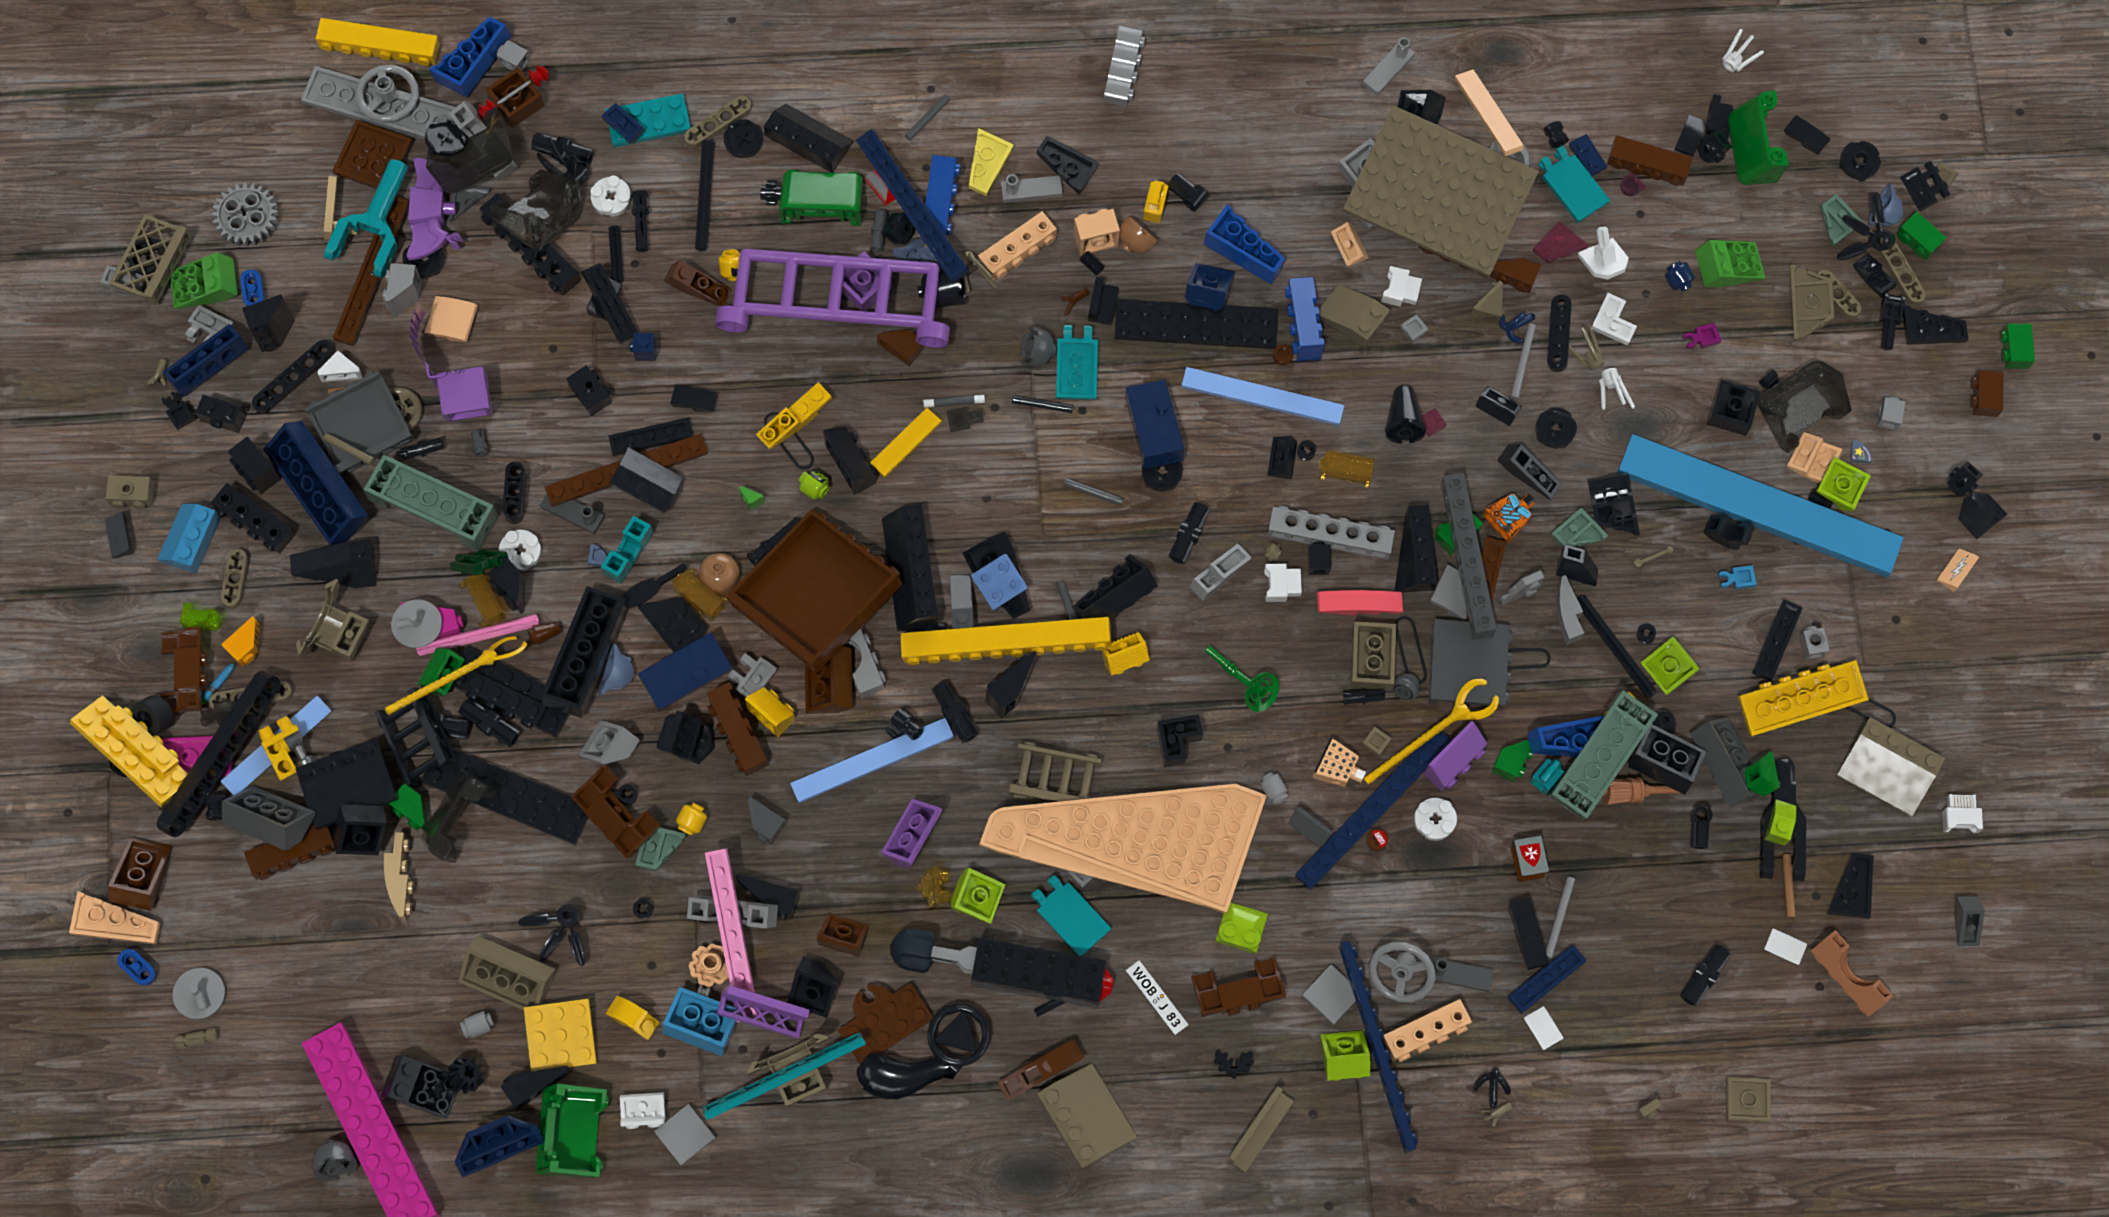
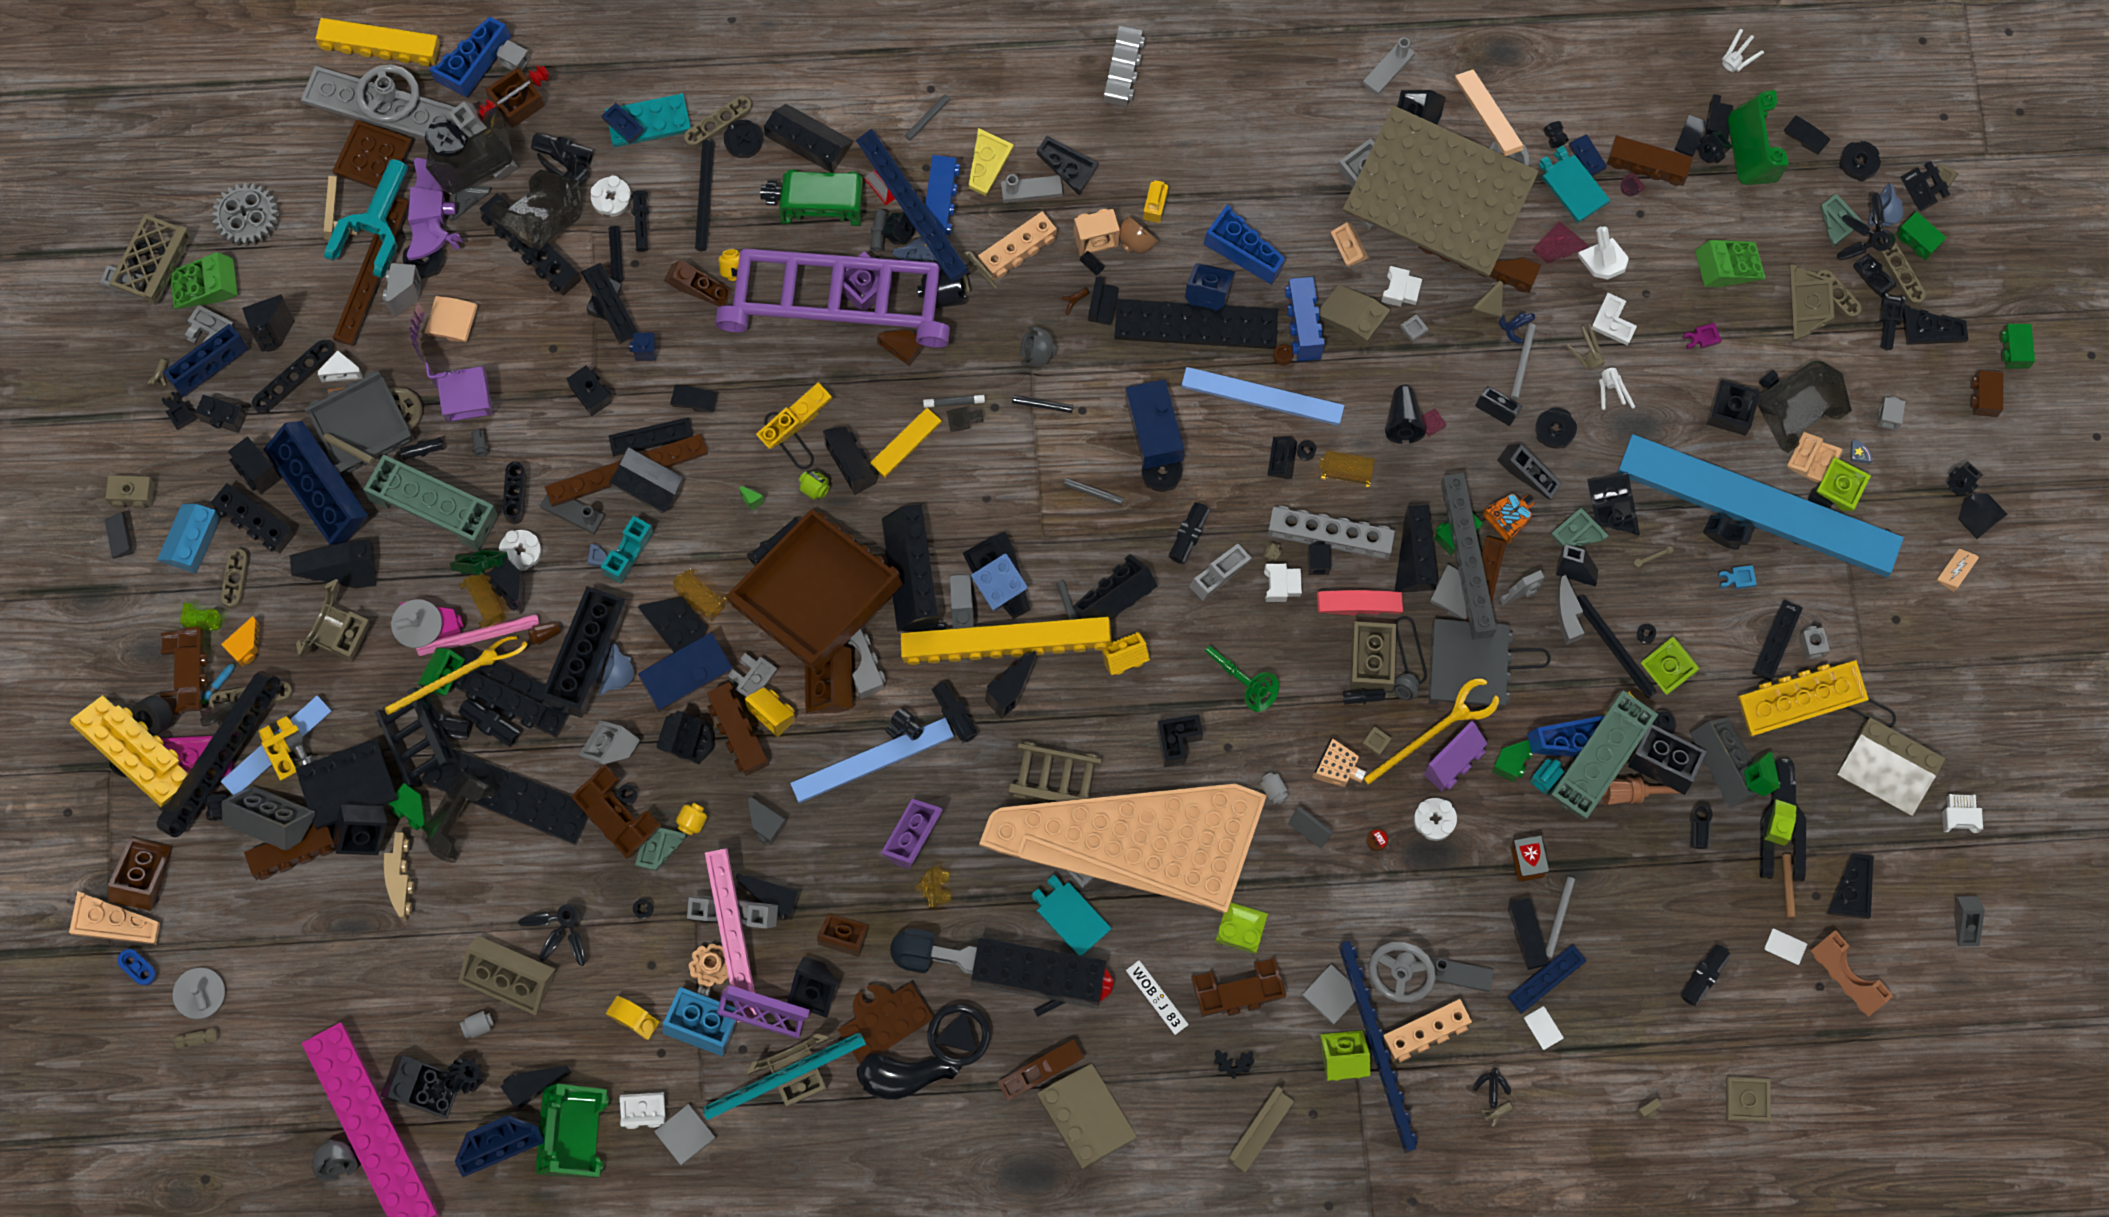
blue plate [240,269,265,306] -> none
yellow plate [523,999,597,1071] -> none
black piece [622,563,688,608] -> none
medium nougat cylinder [699,553,740,596] -> none
lime slope [951,868,1006,924] -> none
teal tile [1056,325,1098,400] -> none
black piece [1168,173,1209,212] -> none
dark blue plate [1295,731,1452,891] -> none
black plate [1547,295,1572,372] -> none
dark blue head [1665,261,1695,292] -> none

